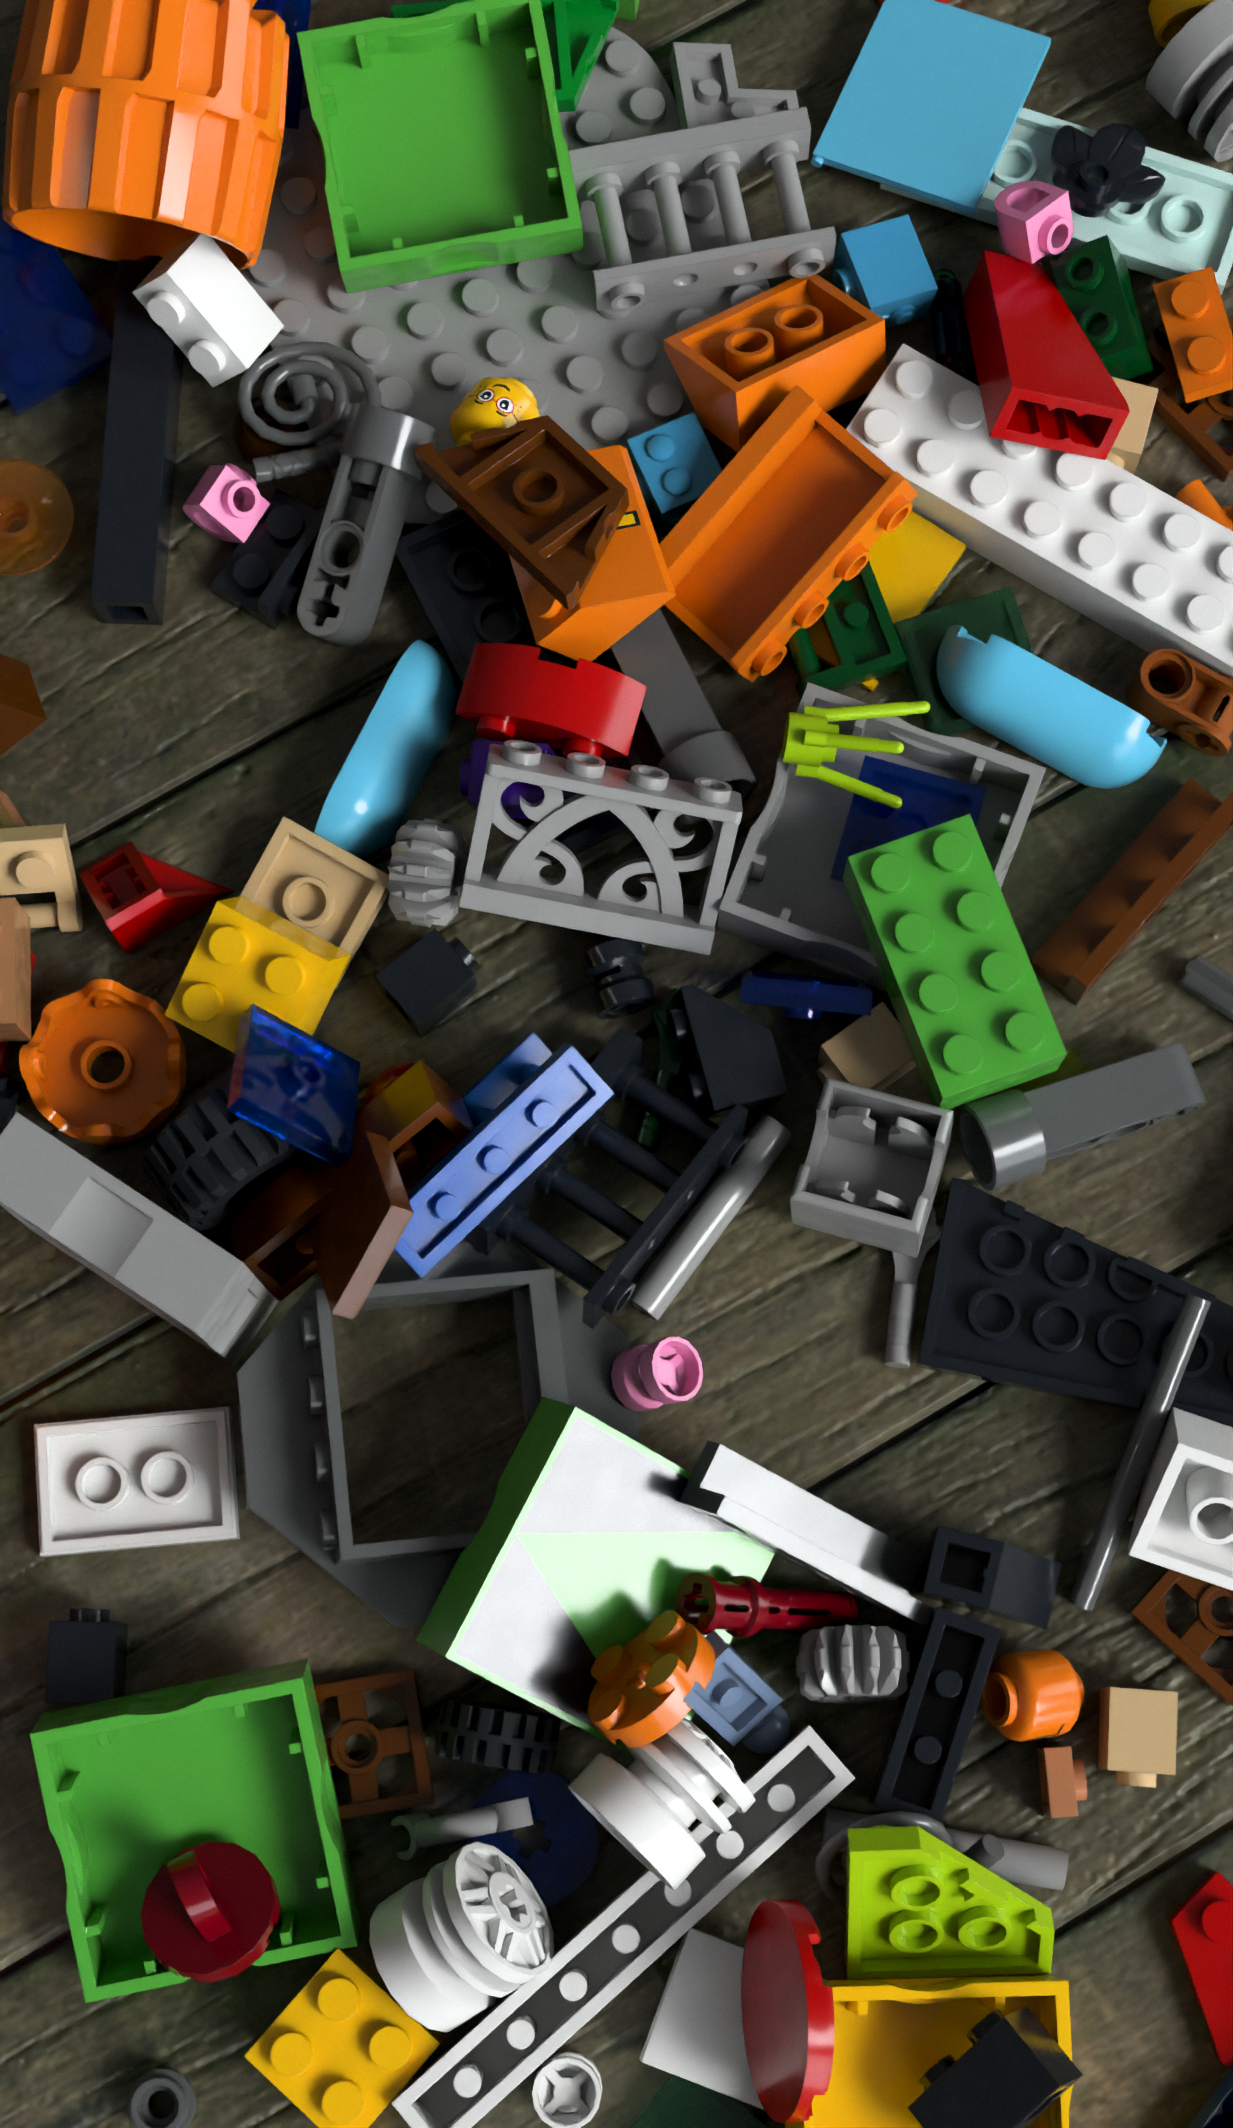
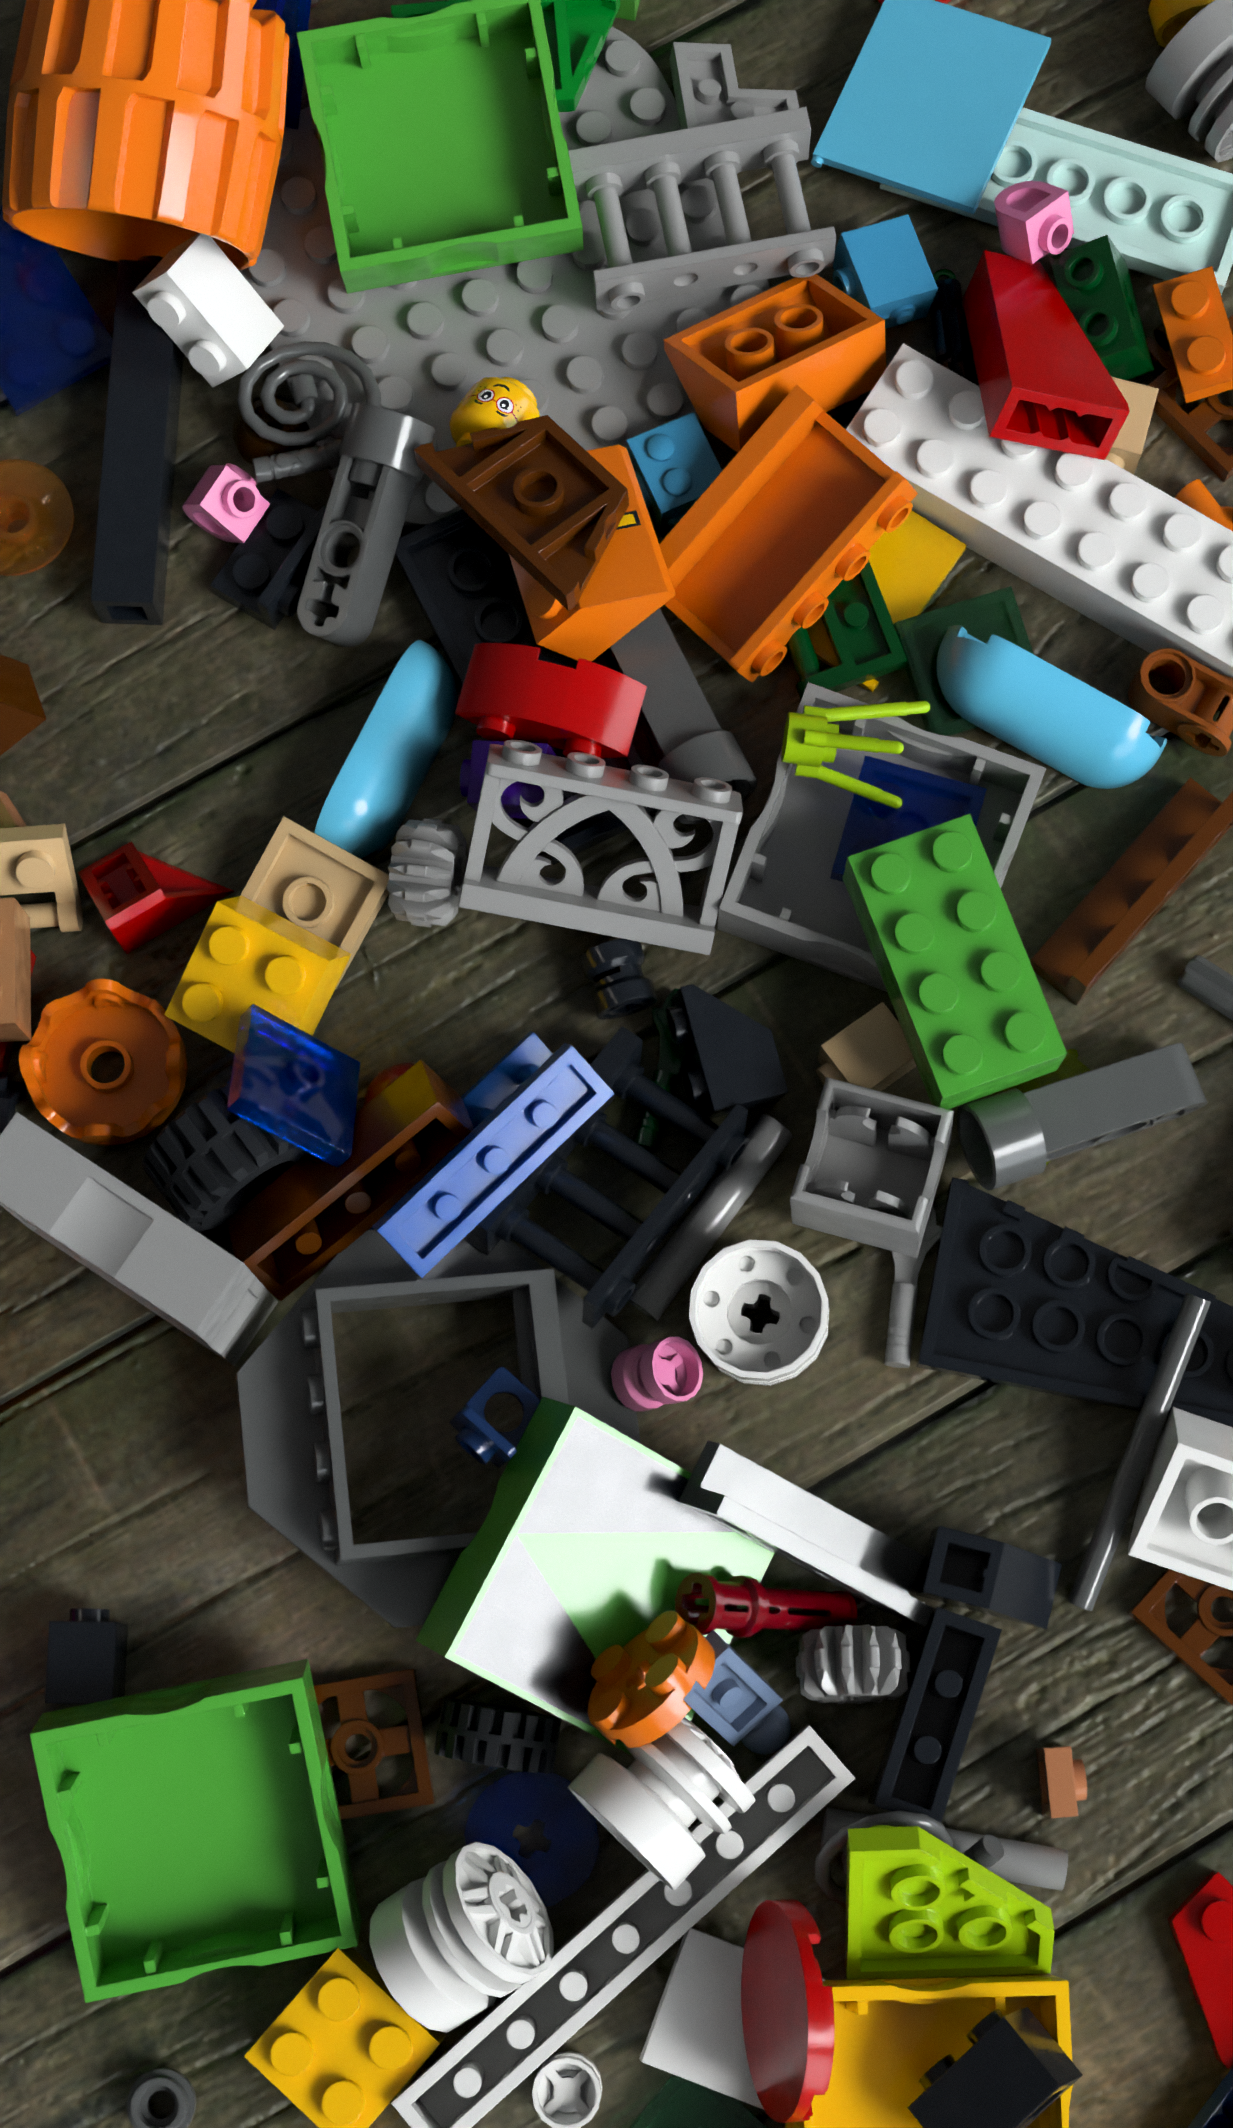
white tile [34,1406,240,1557] -> none
dark red tile [140,1841,281,1983] -> none
reddish brown tile [309,1131,414,1319] -> none
black brick [376,928,479,1038] -> none
light grey arm [391,1797,534,1860] -> none
clear blue plate [740,969,873,1020] -> none
orange head [980,1648,1084,1742] -> none
black plate [1051,123,1166,218] -> none
tan brick [1097,1687,1178,1788] -> none
none -> dark blue bracket [449,1367,541,1468]
none -> white wheel [689,1239,829,1386]

